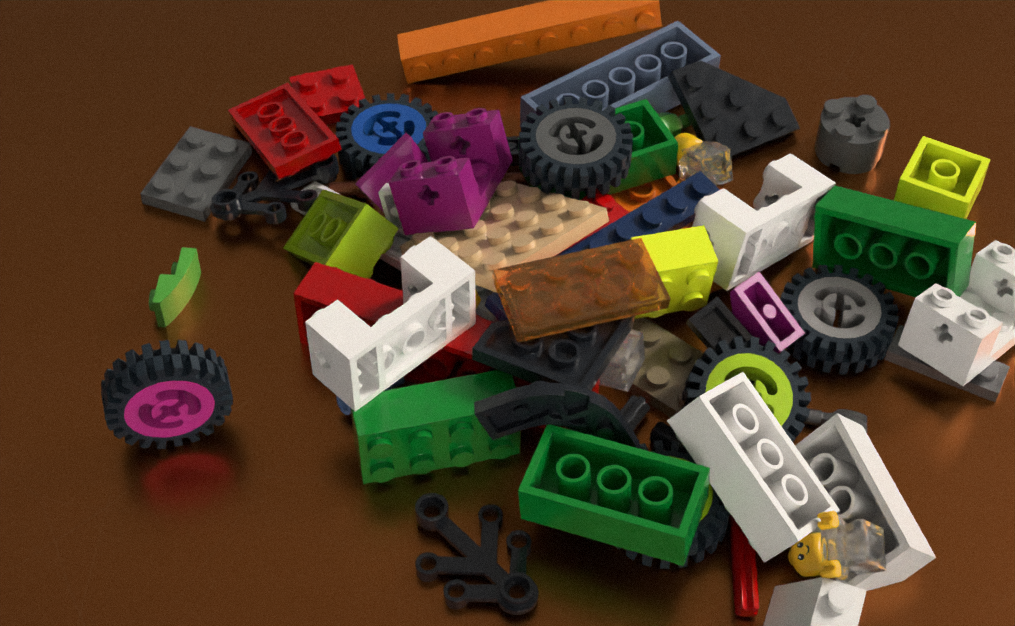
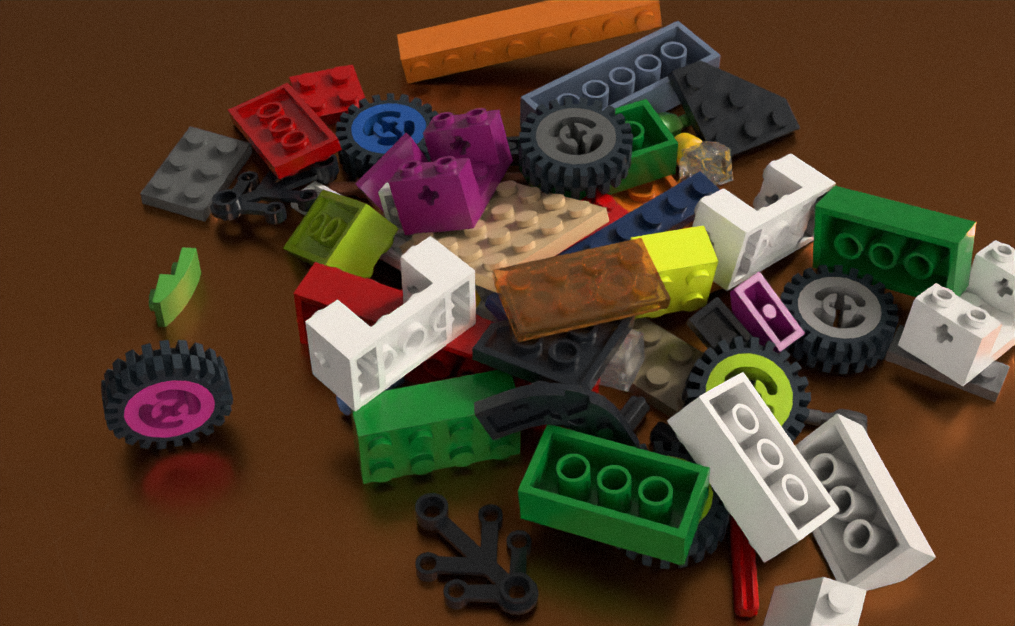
clear piece [788,511,887,581] -> none
dark grey brick [814,95,890,174] -> none
neon yellow brick [894,136,991,219] -> none

